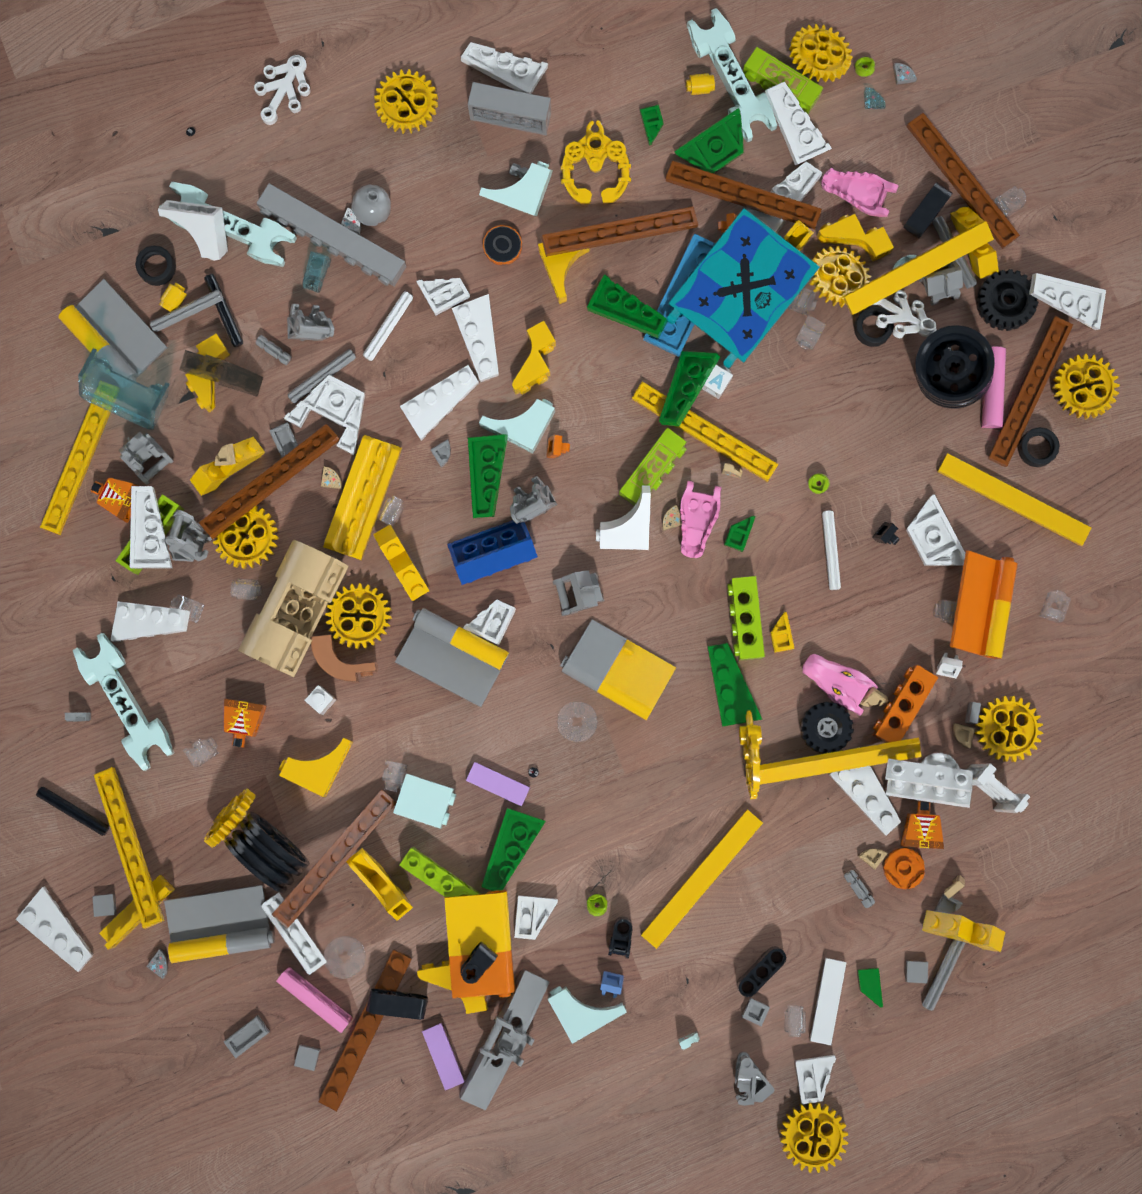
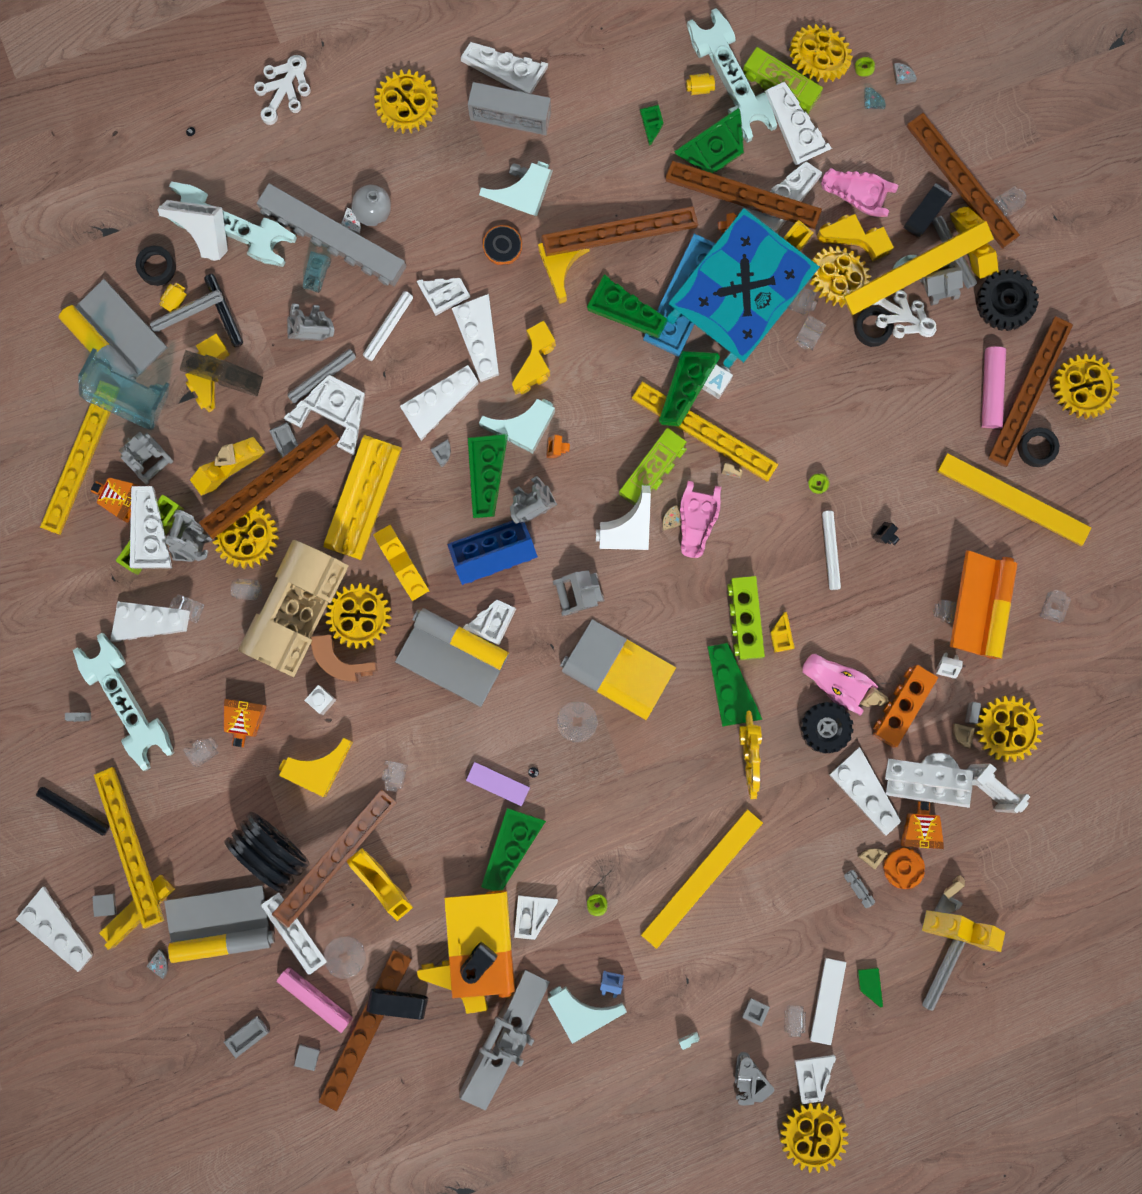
yellow gear [204,789,255,848] -> none
light grey axle [255,335,292,365] -> none
tan tile [321,466,342,489] -> none
clear brick [379,496,406,527] -> none
light aqua brick [393,774,456,828] -> none
lime brick [399,847,481,897] -> none
lavender tile [422,1022,465,1090] -> none
yellow piece [561,120,631,204] -> none
black piece [608,917,633,959] -> none
green tile [724,516,756,552] -> none
black beam [737,946,787,997] -> none
yellow tile [760,737,922,785] -> none
light grey tile [905,960,928,983] -> none
white wing [906,495,965,566] -> none
black wheel [915,325,995,409] -> none
white wing [1029,273,1106,330] -> none

